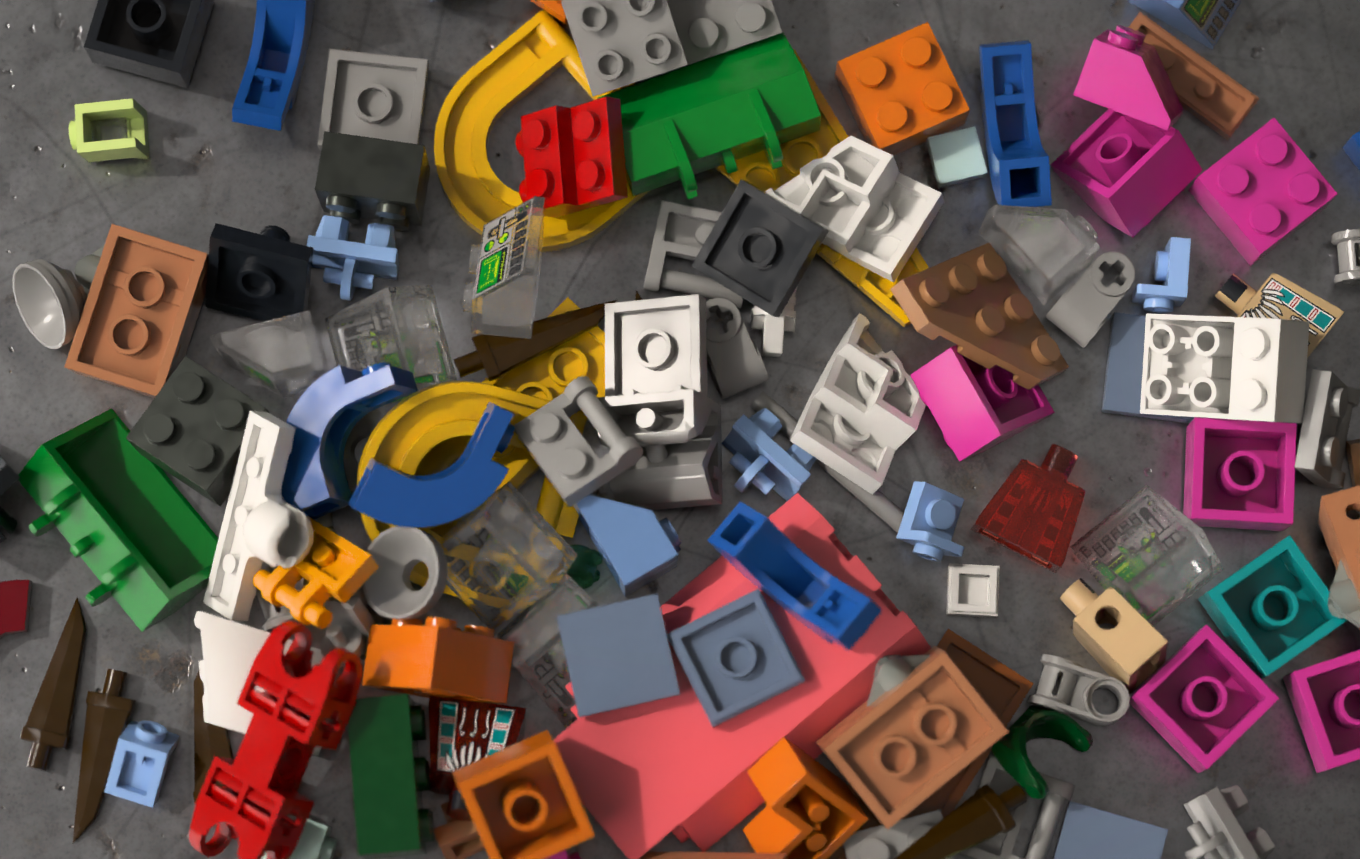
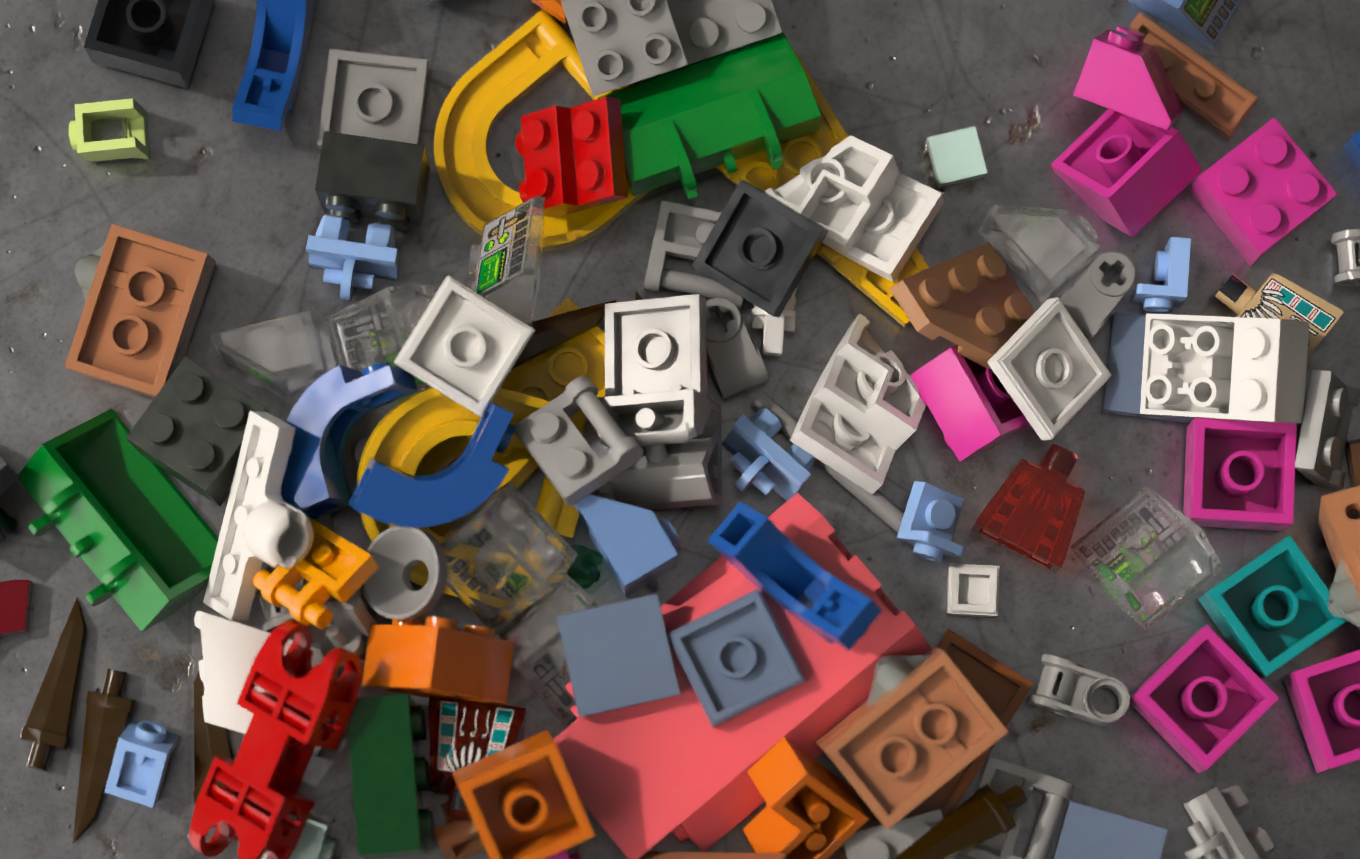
light grey piece [12,259,87,349] -> none
black tile [205,223,314,331] -> none
orange brick [834,22,970,156] -> none
blue arch [979,40,1052,209] -> none
dark green helmet [991,706,1093,799] -> none
tan torso [1060,578,1168,695] -> none
none -> white tile [393,276,535,417]
none -> white tile [987,297,1112,440]

